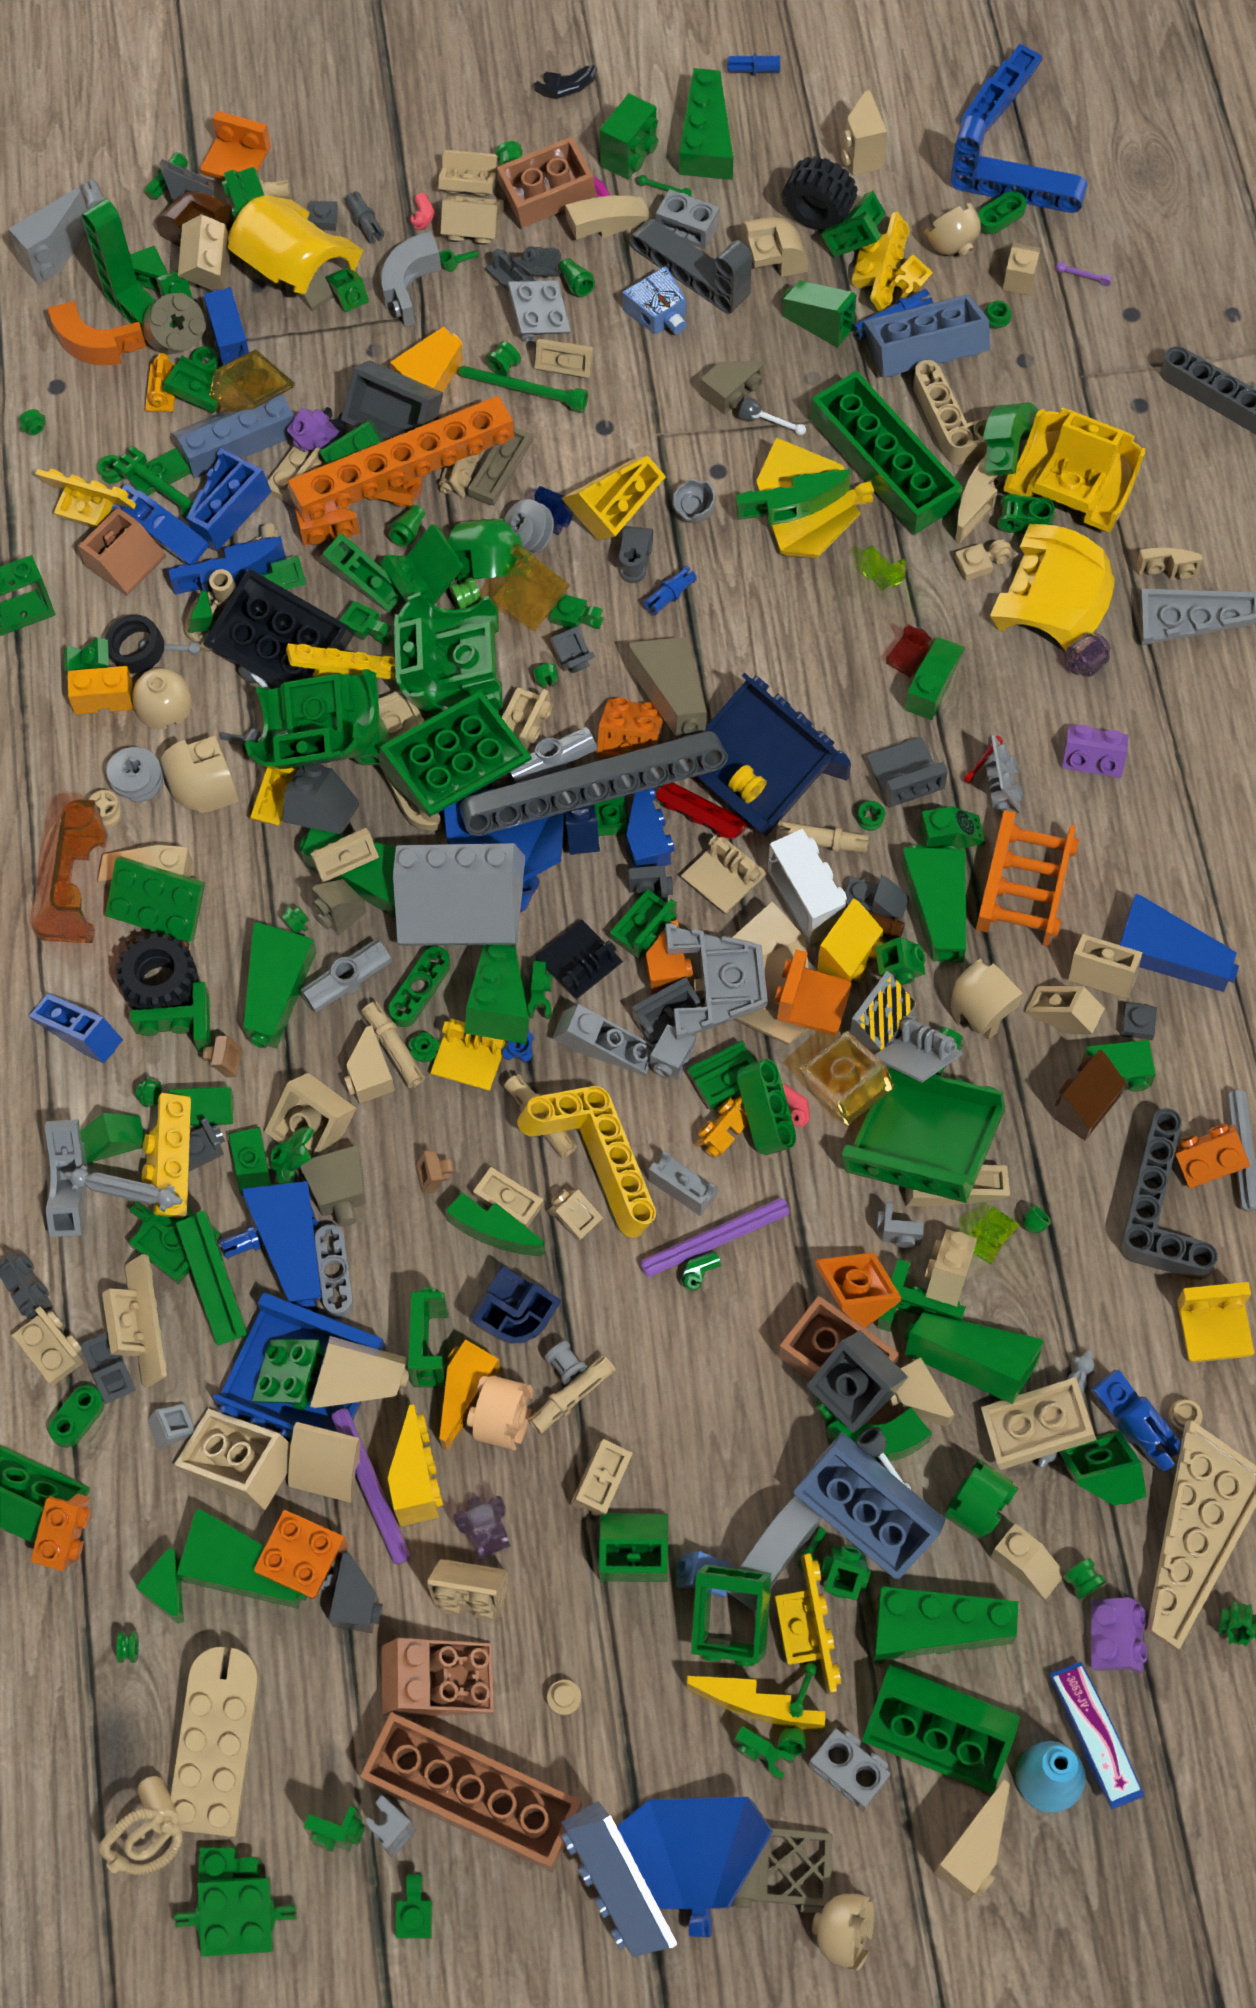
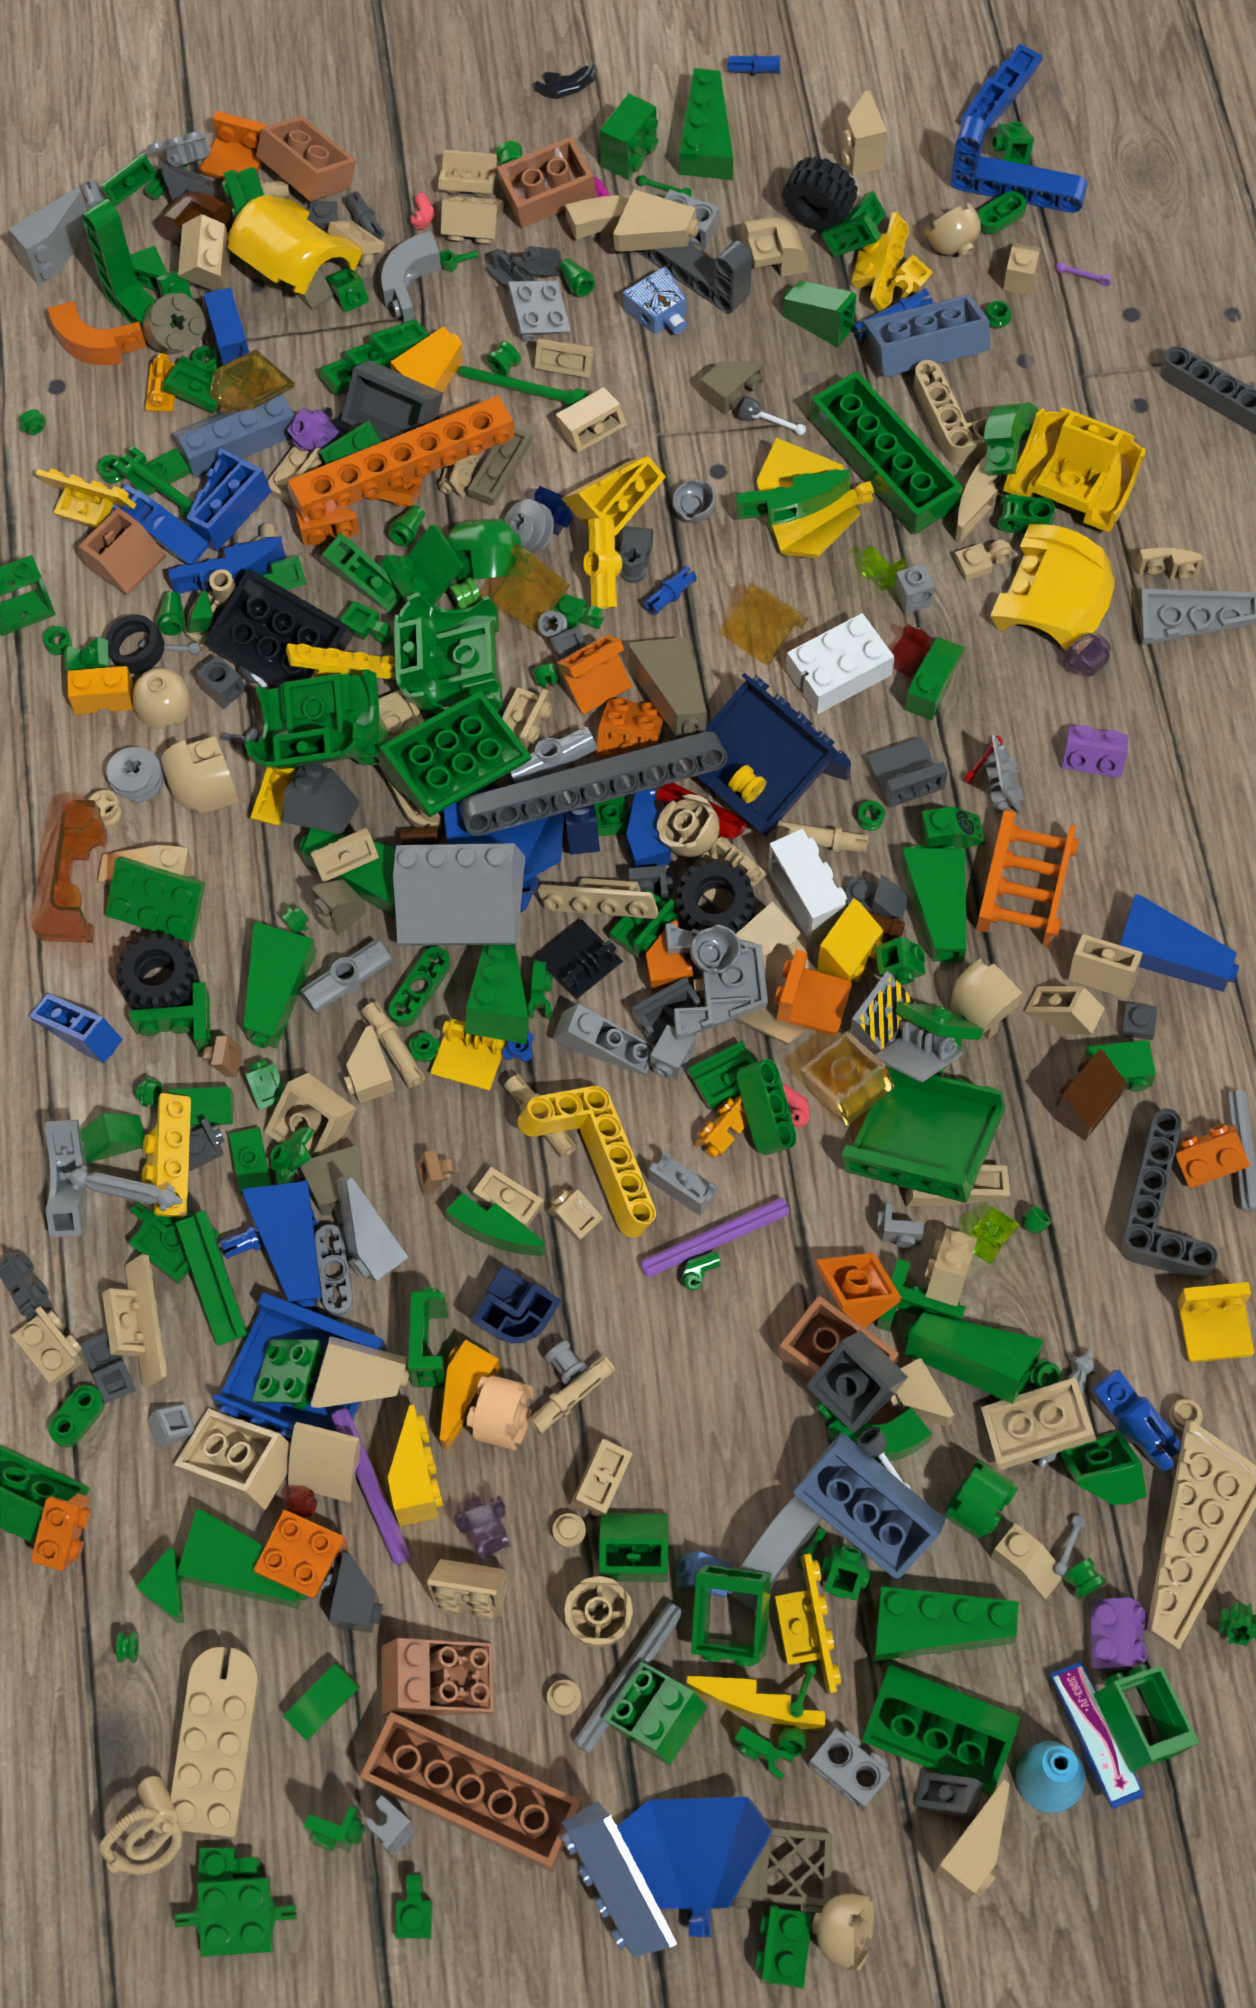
none -> green bush [44,626,72,655]
none -> green slope [100,153,157,207]
none -> light grey hinge [138,130,213,167]
none -> green cone [157,591,186,636]
none -> dark grey brick [196,655,245,710]
none -> green bracket [245,1059,285,1110]
none -> nougat brick [256,115,357,201]
none -> green slope [283,1662,360,1741]
none -> clear red plate [287,1488,317,1518]
none -> green slope [319,319,430,394]
none -> tan plate [328,220,385,266]
none -> light grey slope [336,1177,409,1281]
none -> reddish brown pin [400,823,439,845]
none -> light grey bush [538,610,568,637]
none -> tan bracket [538,878,659,919]
none -> tan plate [552,1513,586,1548]
none -> tan brick [555,387,627,453]
none -> orange bracket [557,634,632,714]
none -> tan cylinder [564,1576,633,1648]
none -> light grey axle [574,1602,683,1753]
none -> yellow piece [583,518,622,609]
none -> green slope [603,1661,708,1766]
none -> tan slope [613,189,700,252]
none -> tan cylinder [657,794,720,857]
none -> black tyre [676,859,755,934]
none -> light grey hair [690,924,741,975]
none -> clear yellow bracket [722,584,809,665]
none -> green bracket [755,1905,813,1989]
none -> white piece [786,613,894,714]
none -> light grey brick [894,563,935,614]
none -> green plate [895,1002,984,1040]
none -> dark grey slope [914,1772,983,1822]
none -> green brick [991,121,1034,165]
none -> green plate [1030,1360,1062,1389]
none -> light grey hinge [1054,1515,1085,1576]
none -> green window [1093,1665,1199,1773]

